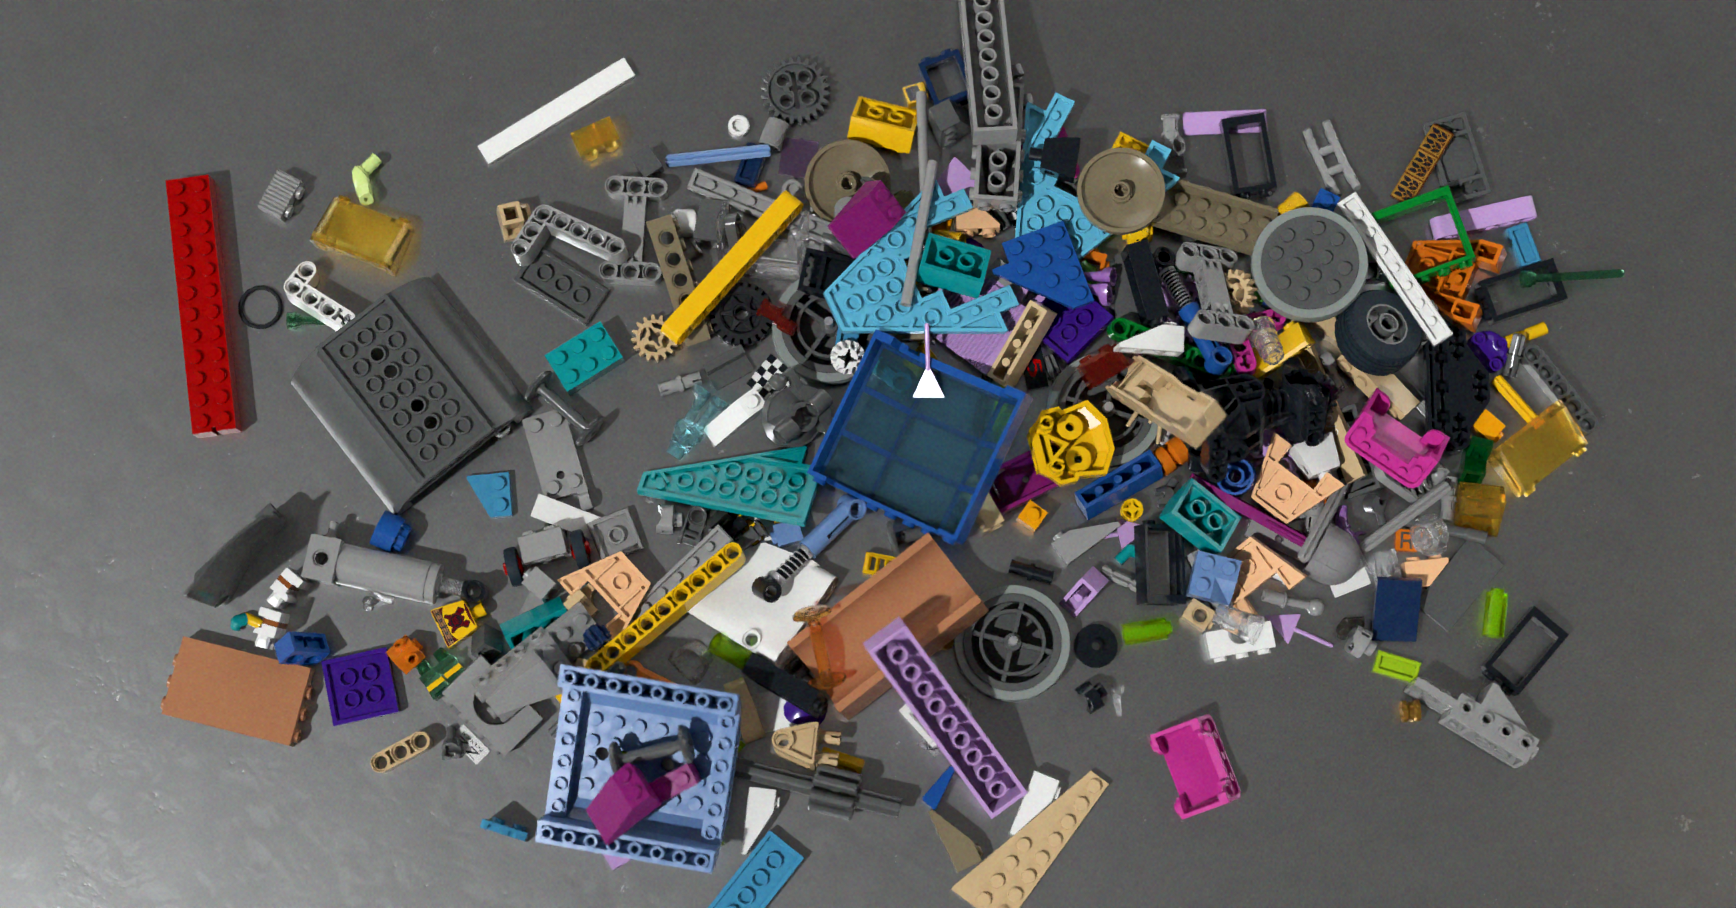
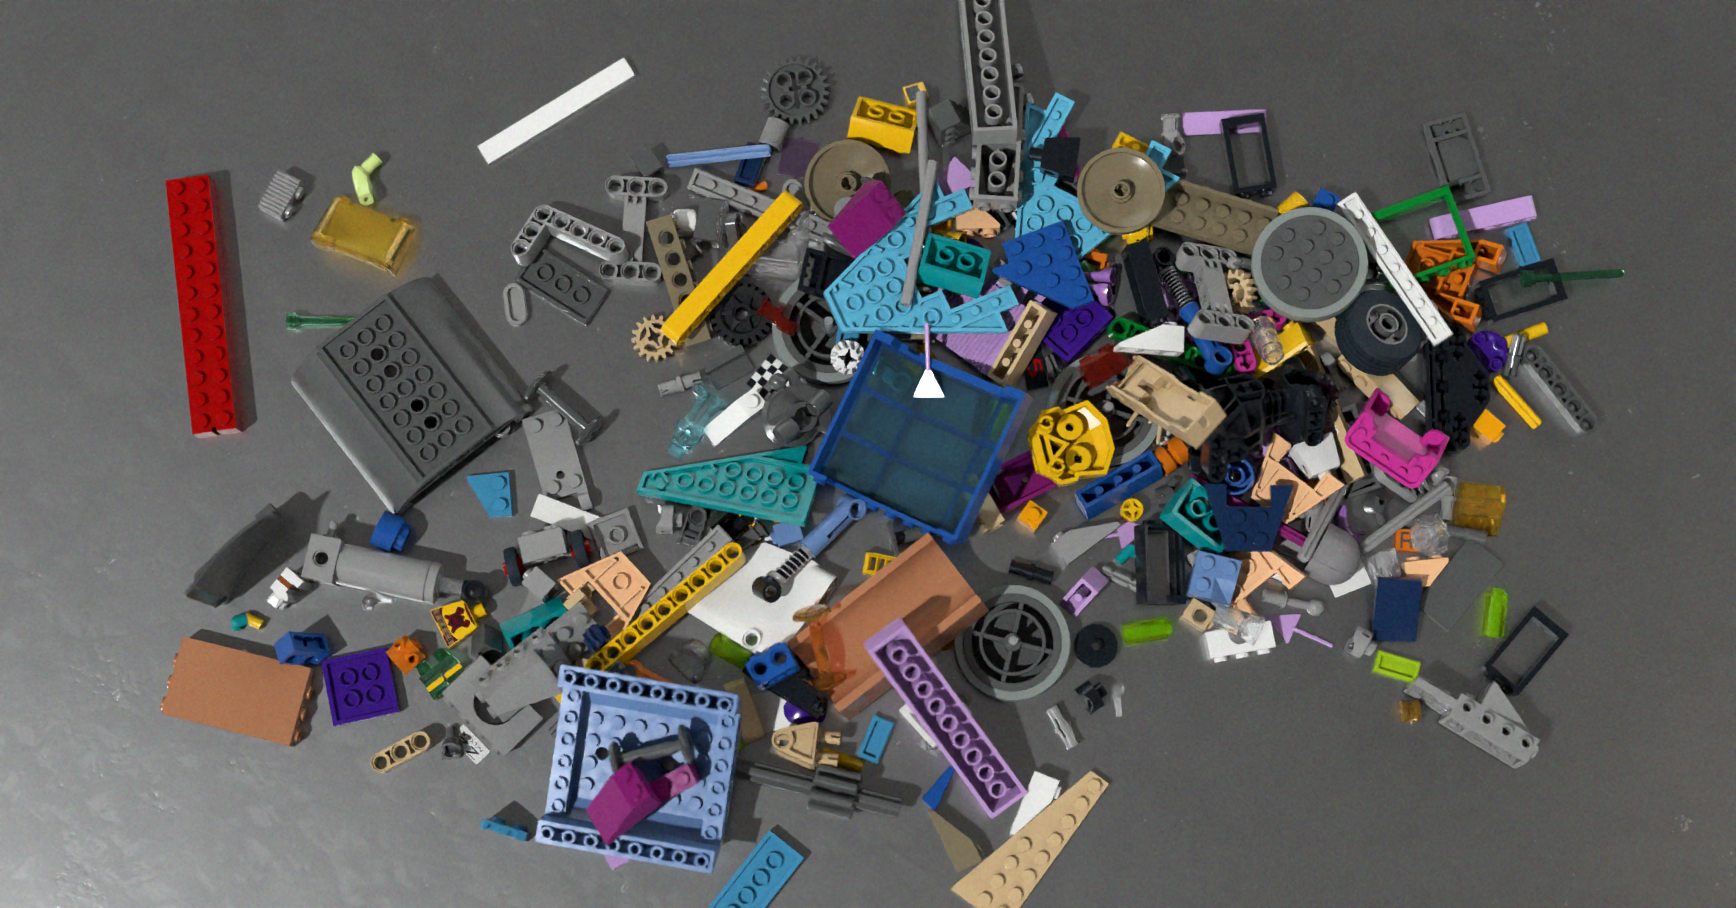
black piece [238,286,282,329] -> none
white hips [253,607,291,650] -> none
white beam [284,261,355,331] -> none
tan brick [496,201,531,243] -> none
teal brick [544,321,625,396] -> none
clear yellow brick [570,116,622,161] -> none
white tile [728,115,750,138] -> none
white slope [741,787,781,854] -> none
dark blue window [918,48,968,106] -> none
dark pink windscreen [1150,714,1241,820] -> none
light grey piece [1303,119,1361,197] -> none
clear smoke arm [1336,616,1365,640] -> none
sticker [1390,123,1454,202] -> none
dark green brick [1458,436,1494,488] -> none
clear yellow windscreen [1487,399,1588,498] -> none
none -> light grey tile [503,283,528,327]
none -> blue brick [745,642,801,691]
none -> dark azure tile [857,715,894,764]
none -> light grey pin [1046,704,1080,750]
none -> dark blue wing [1203,484,1293,552]
none -> light grey axle [1227,257,1251,271]

